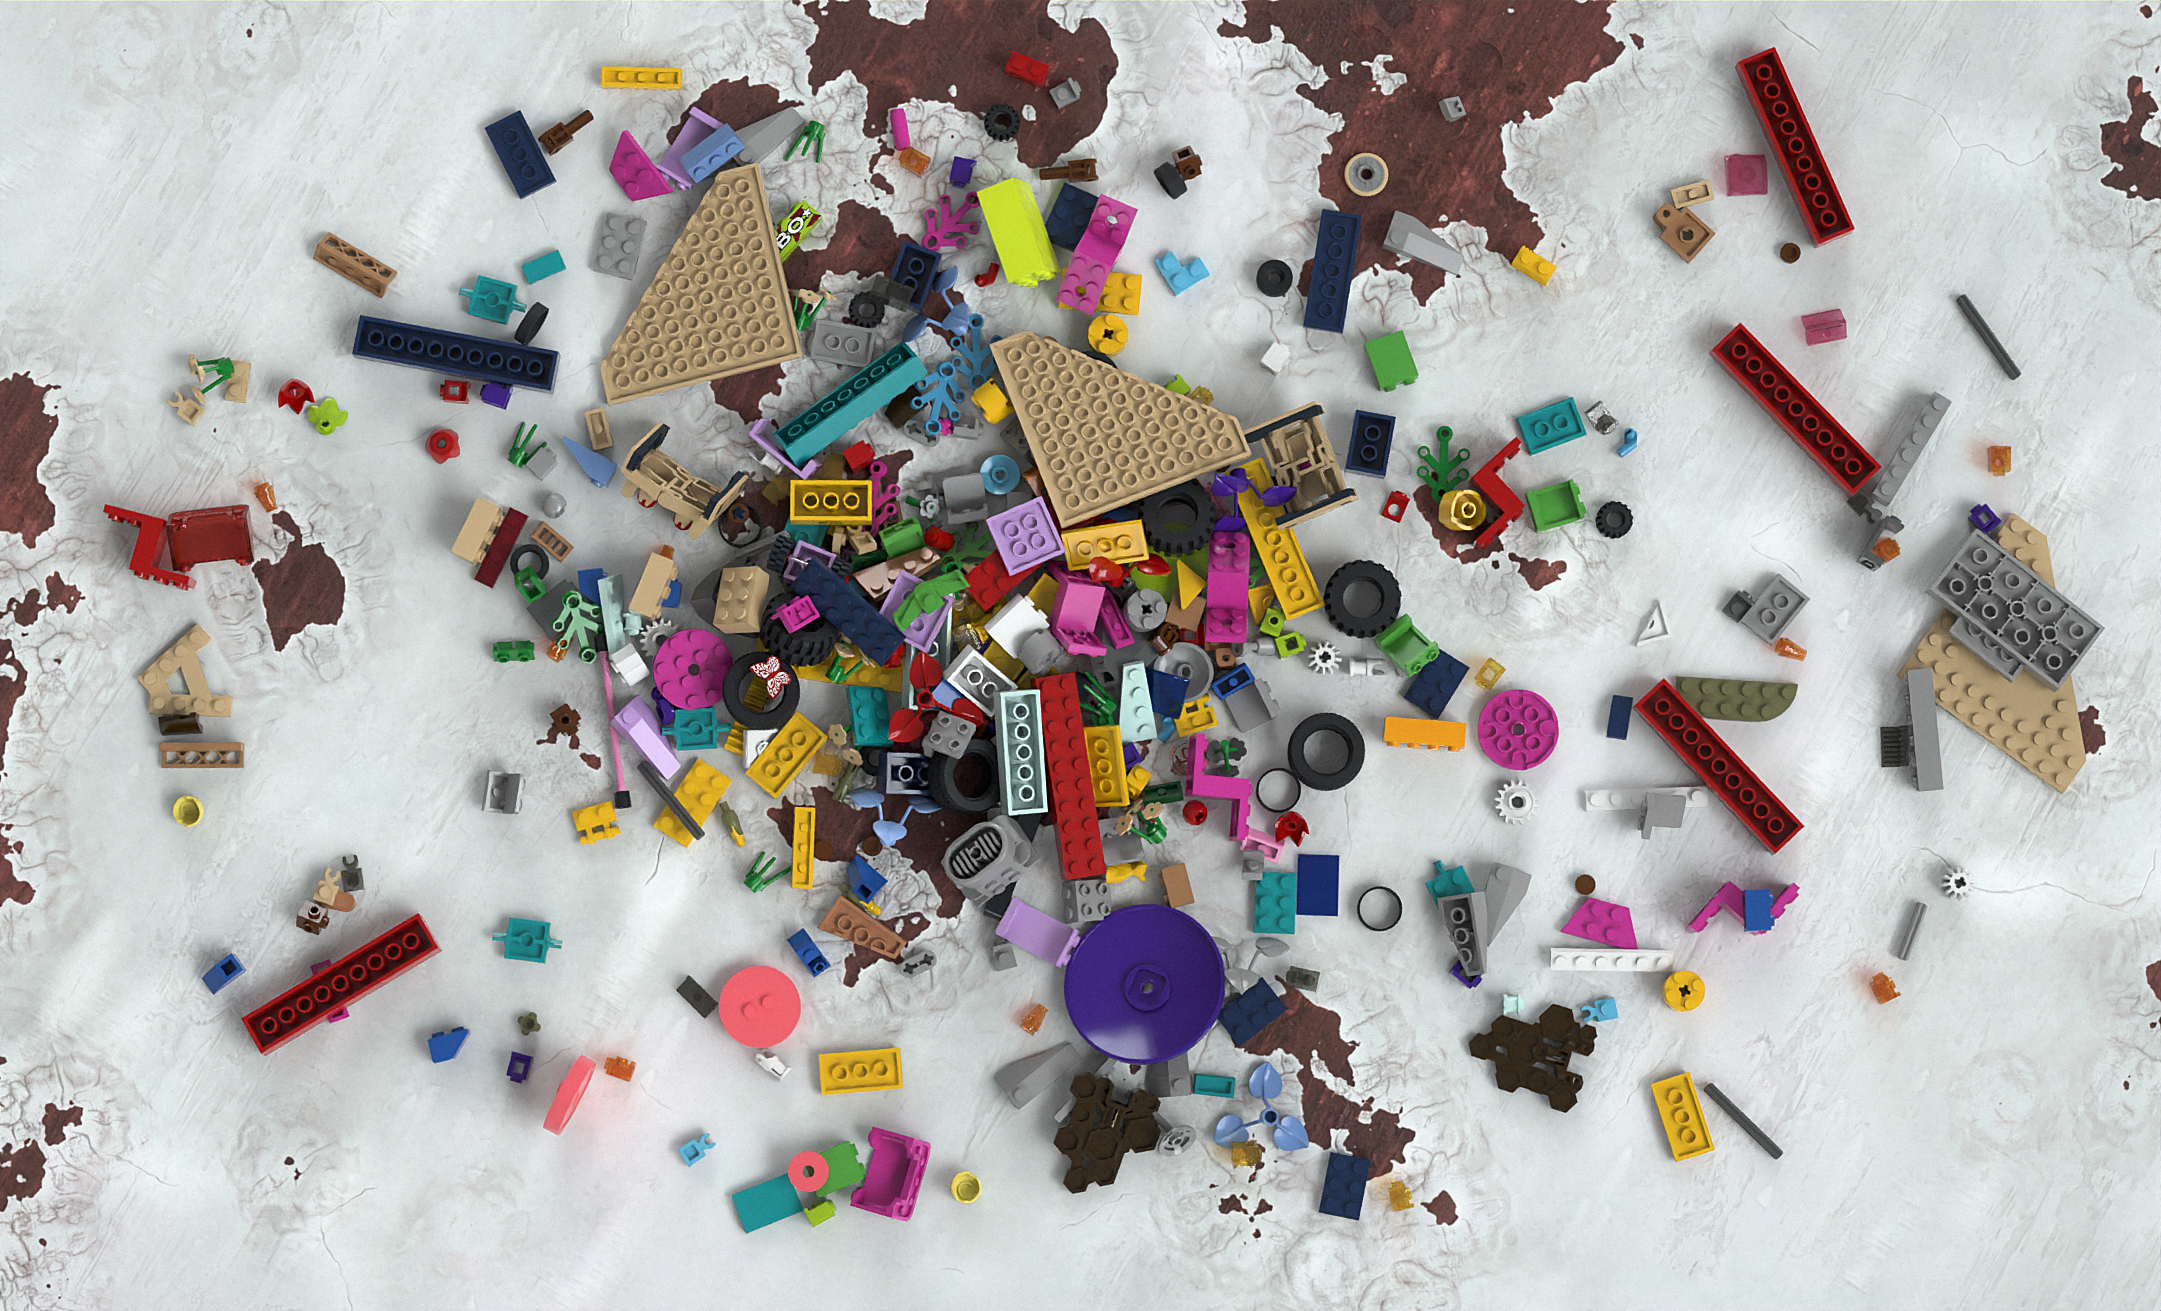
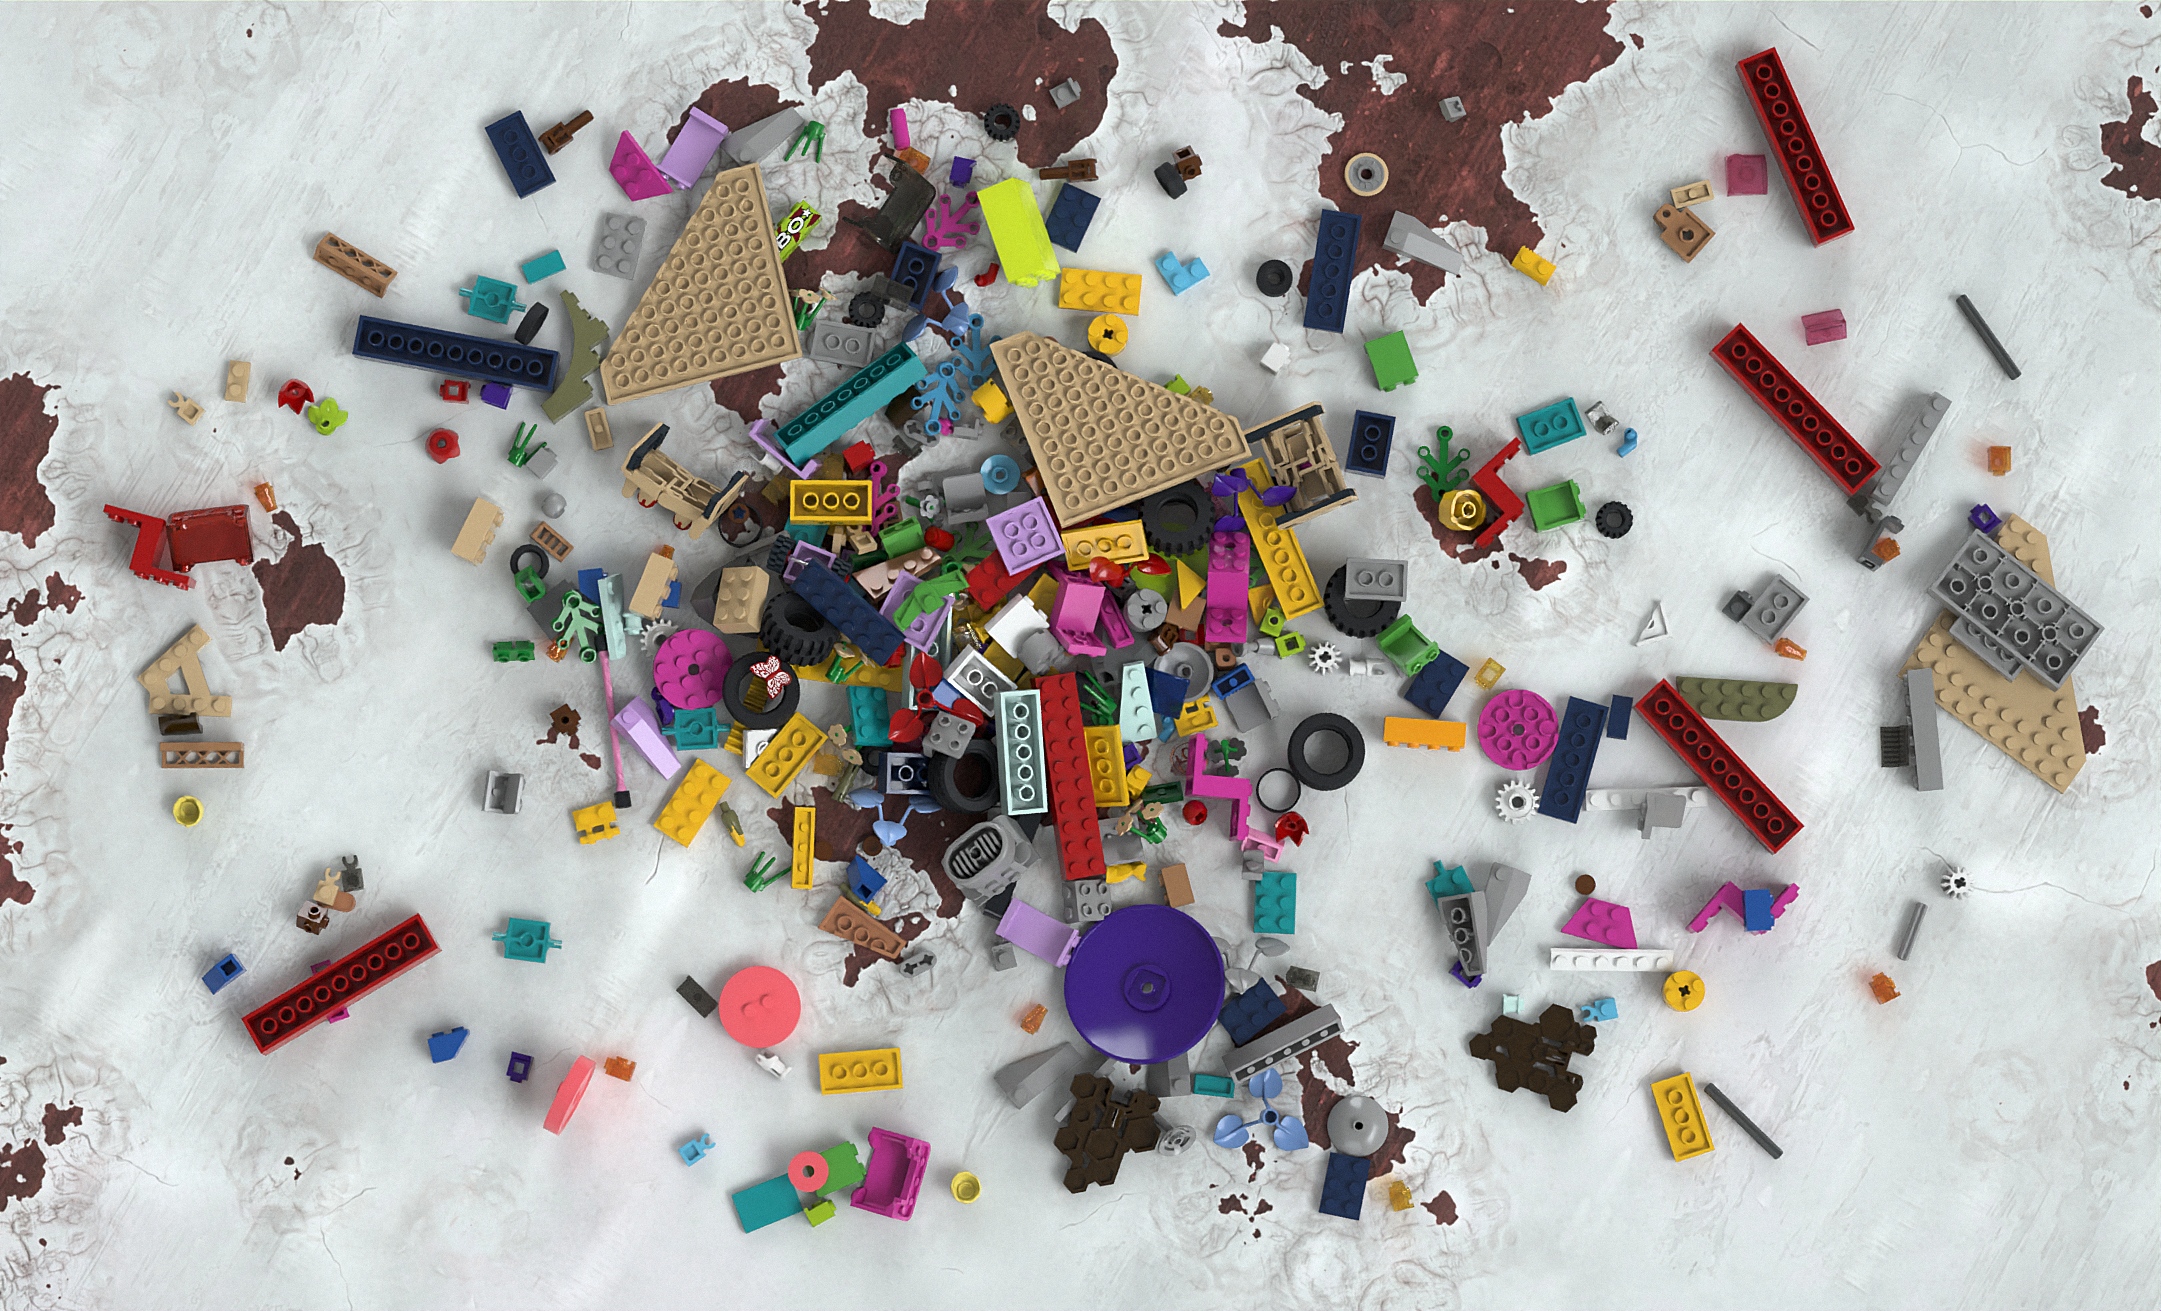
plant [188,354,235,405] -> none
dark red plate [474,507,529,589] -> none
olive plate [517,1012,541,1036] -> none
medium blue slope [562,436,619,488] -> none
yellow gear [601,66,683,91] -> none
white brick [610,643,651,687] -> none
dark grey axle [637,761,705,840] -> none
medium blue brick [679,123,745,183] -> none
dark pink bracket [771,595,820,634] -> none
blue slope [787,928,831,978] -> none
red brick [1005,51,1050,89] -> none
dark pink bracket [1055,194,1138,316] -> none
clear yellow window [1231,1141,1262,1170] -> none
clear blue piece [1296,854,1339,916] -> none
black tyre [1357,886,1402,932] -> none
red bracket [1382,491,1410,523] -> none
reddish brown tile [1780,243,1801,264] -> none
none -> olive arch [540,290,609,424]
none -> clear smoke windscreen [842,152,936,254]
none -> clear smoke bracket [892,435,923,460]
none -> light grey brick [1222,1003,1345,1085]
none -> light grey dish [1327,1095,1388,1157]
none -> light grey plate [1345,557,1408,602]
none -> dark blue plate [1537,696,1609,824]

